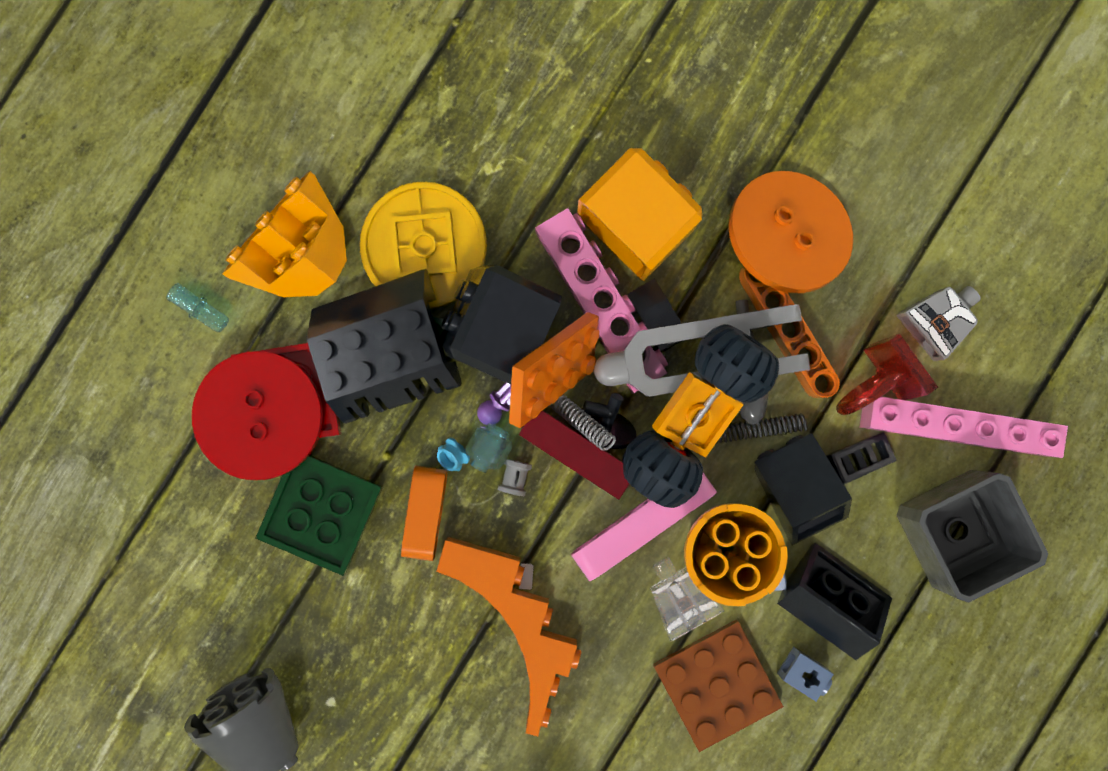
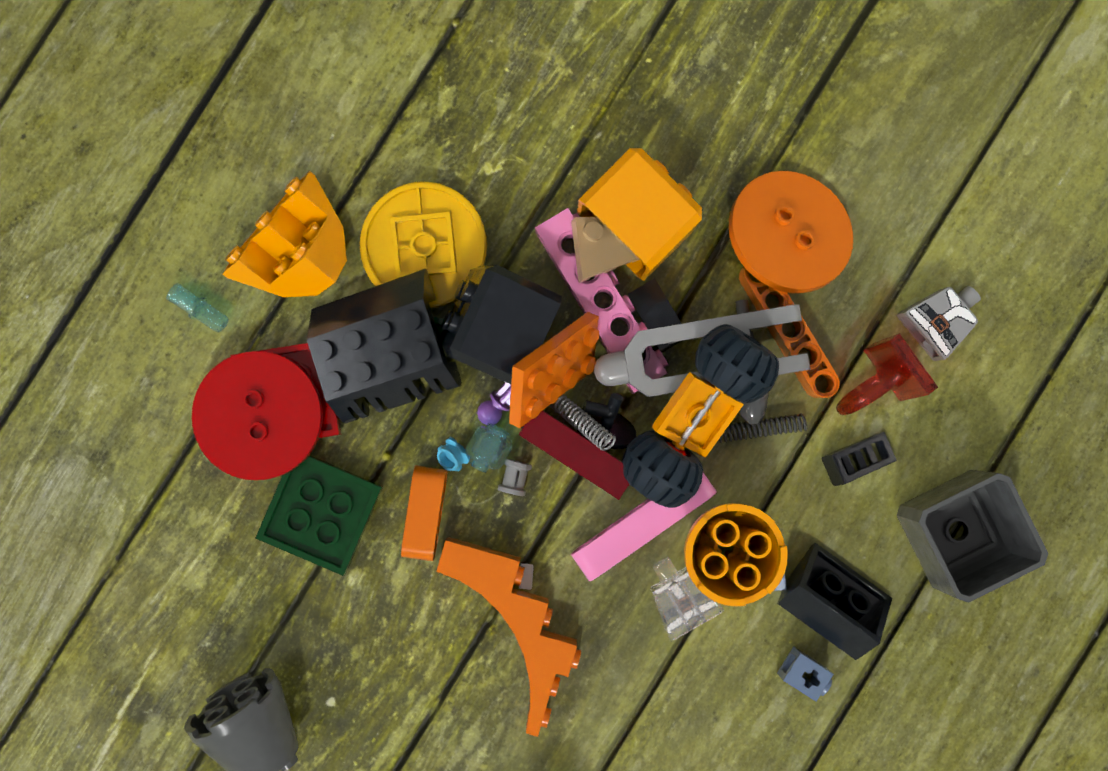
dark orange plate [653,620,784,752] -> none
black slope [754,433,852,546] -> none
bright pink brick [859,396,1068,458] -> none
none -> tan wing [571,217,640,283]

